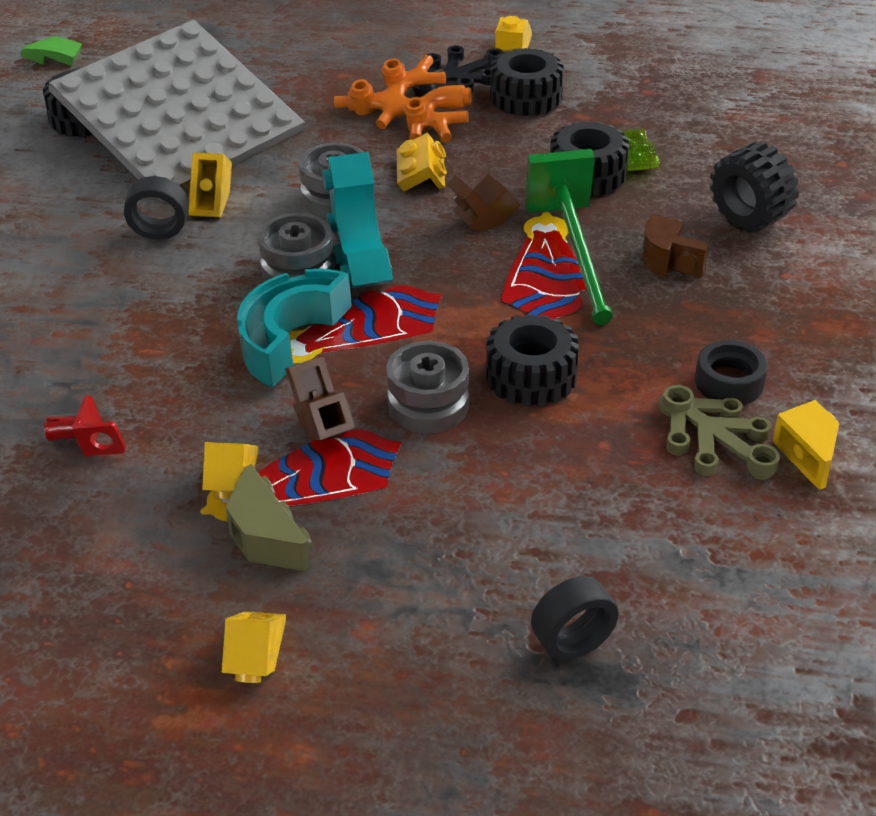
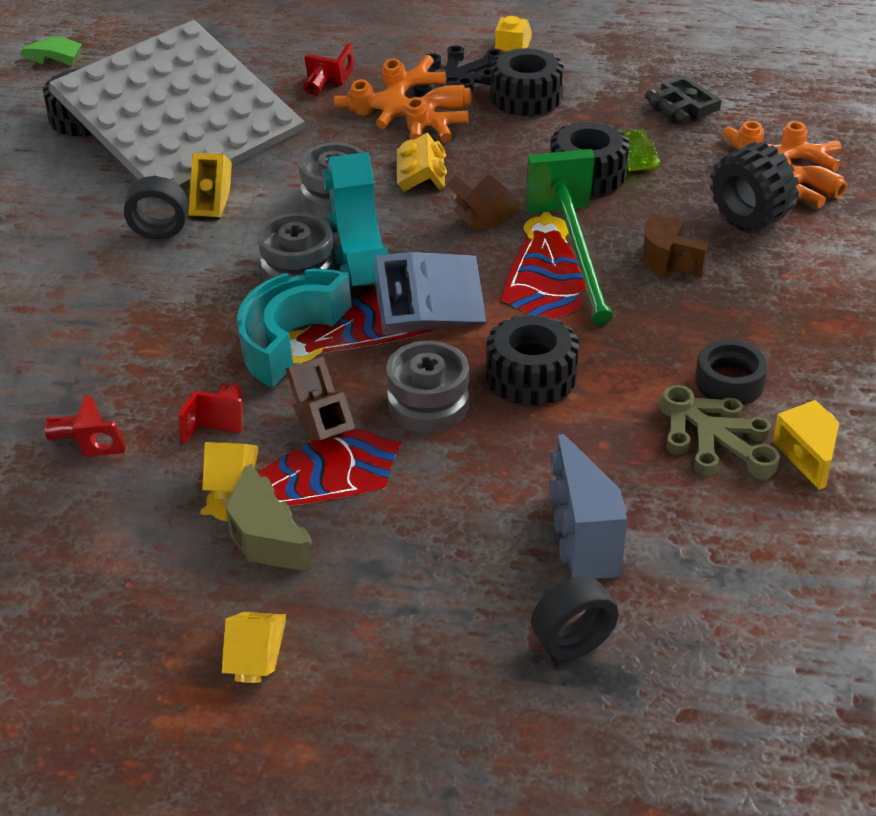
none -> red bracket [178,381,244,444]
none -> red bracket [303,43,355,96]
none -> sand blue slope [373,252,486,335]
none -> sand blue slope [549,434,627,579]
none -> pearl dark grey plate [645,75,721,126]
none -> orange plant [723,121,847,208]

